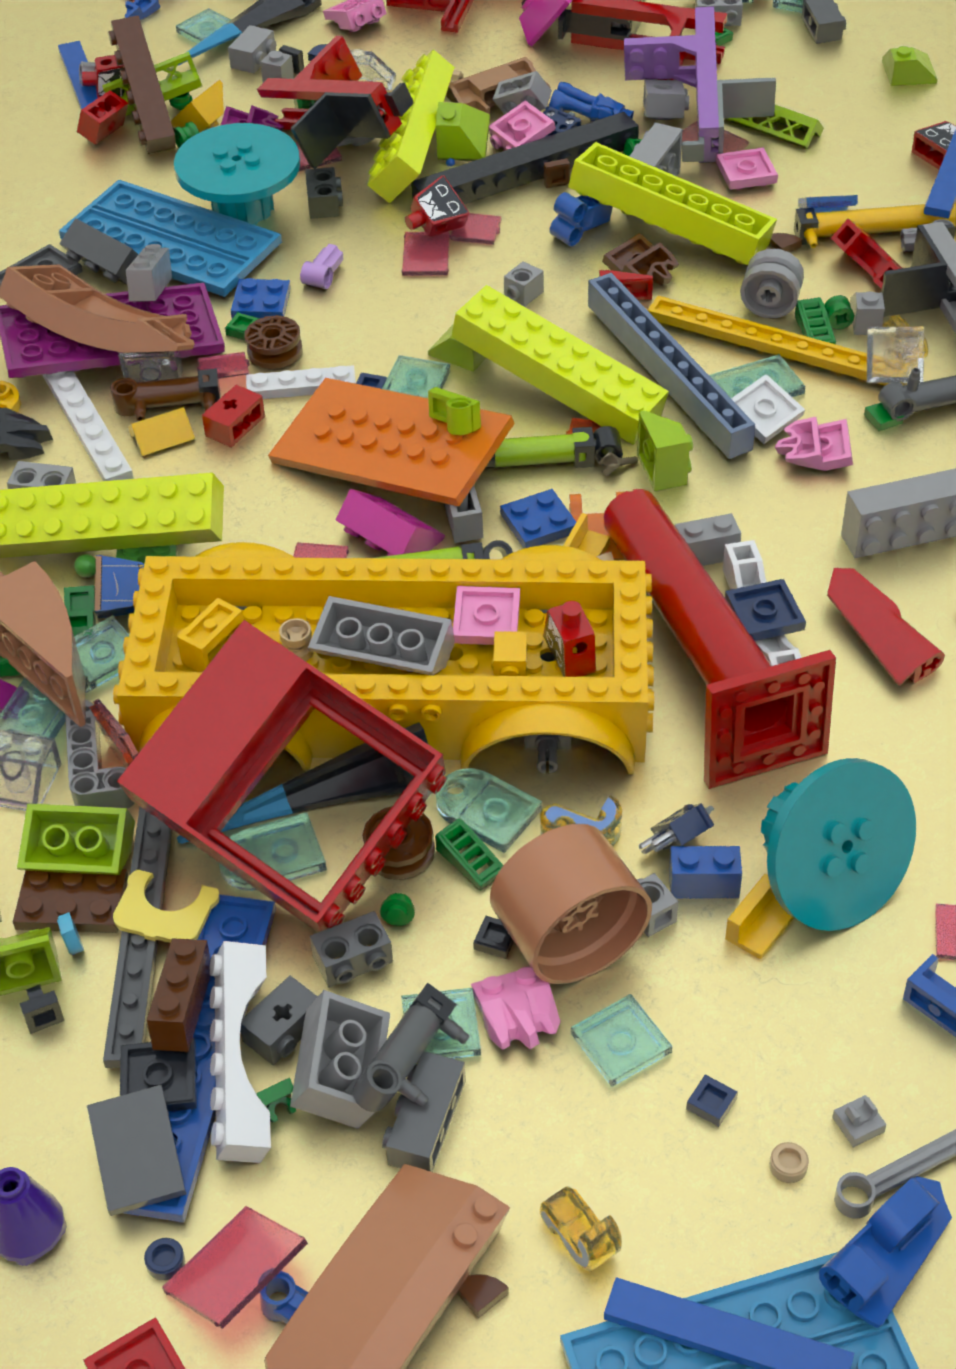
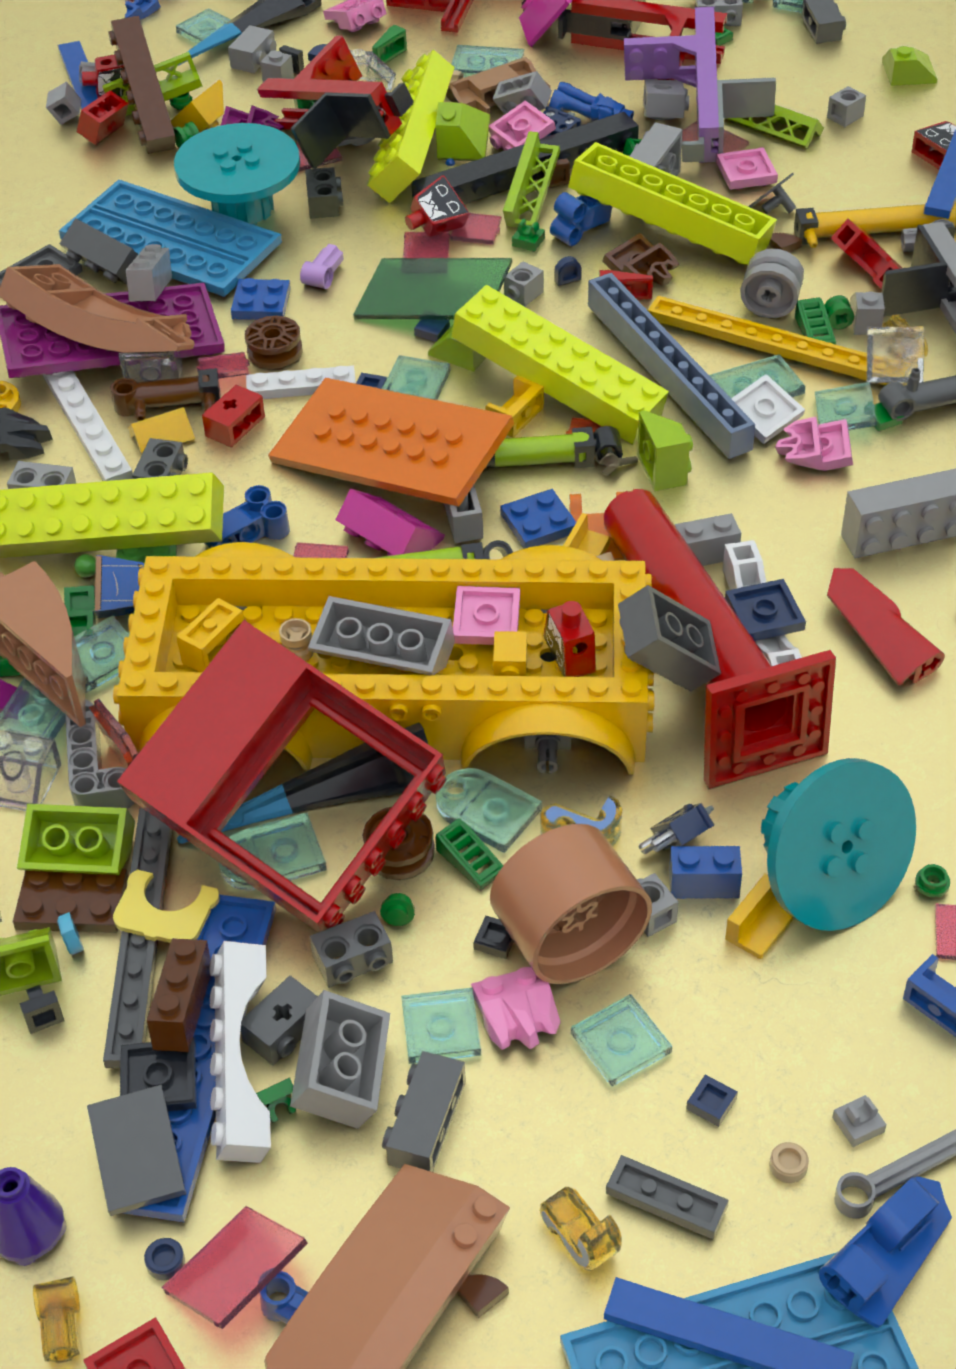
green tile [225,313,260,340] -> none
dark grey piece [353,983,470,1112] -> none
lime plate [428,387,481,435] -> none
clear blue tile [798,195,858,209] -> none
none -> clear yellow piece [33,1276,80,1364]
none -> light grey brick [46,81,81,125]
none -> dark grey brick [132,438,188,479]
none -> blue piece [204,485,290,549]
none -> clear green piece [353,258,513,320]
none -> green slope [372,25,407,69]
none -> dark blue tile [414,313,450,342]
none -> clear light blue tile [452,45,524,77]
none -> yellow panel [485,375,544,438]
none -> lime fence [503,131,560,228]
none -> green tile [512,219,545,252]
none -> dark blue tile [554,256,582,286]
none -> dark grey plate [606,1155,729,1239]
none -> dark grey brick [618,585,721,692]
none -> dark grey shield [748,173,797,214]
none -> clear light blue tile [815,382,877,430]
none -> light grey brick [827,86,866,127]
none -> green plate [915,864,950,897]

